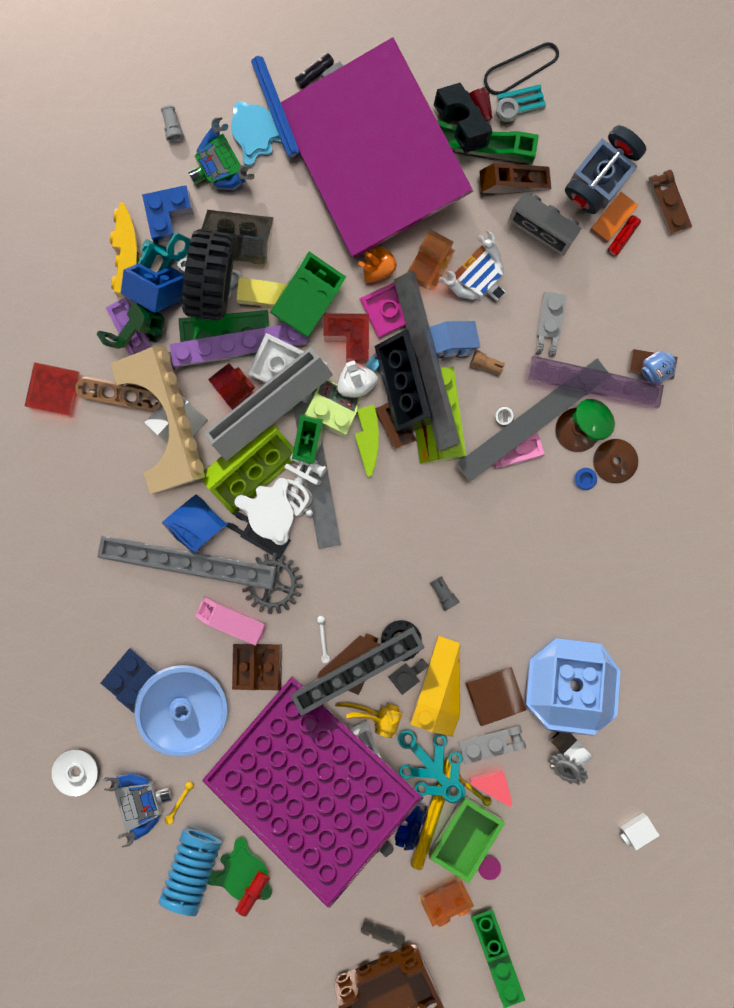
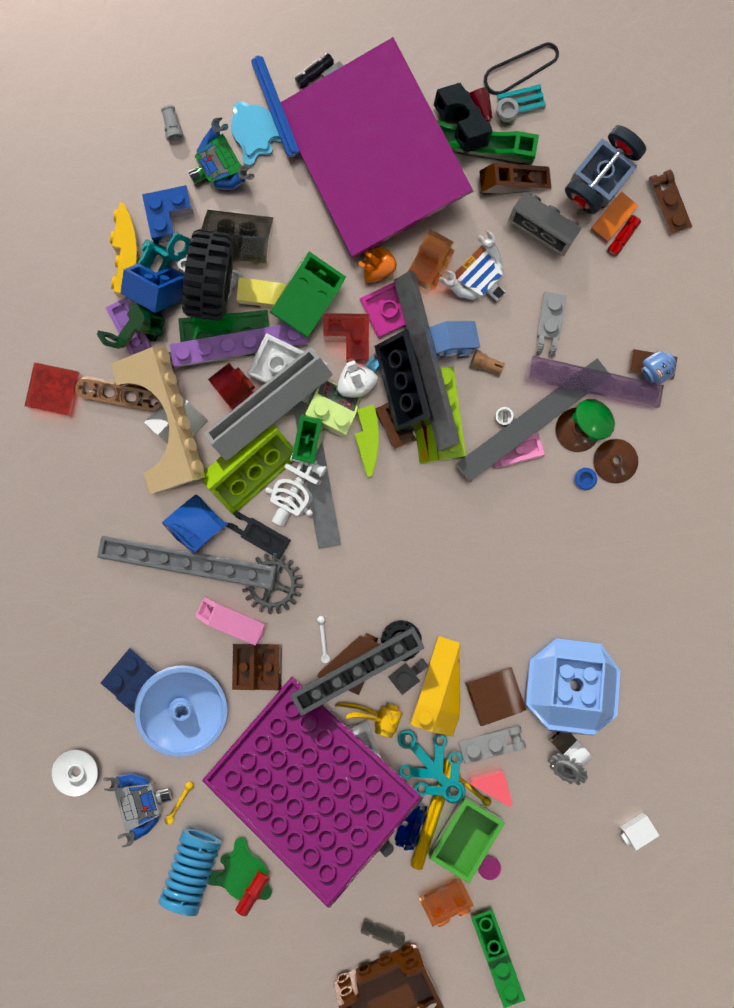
white tile [235,478,294,545] -> none
dark grey pin [430,576,460,611] -> none

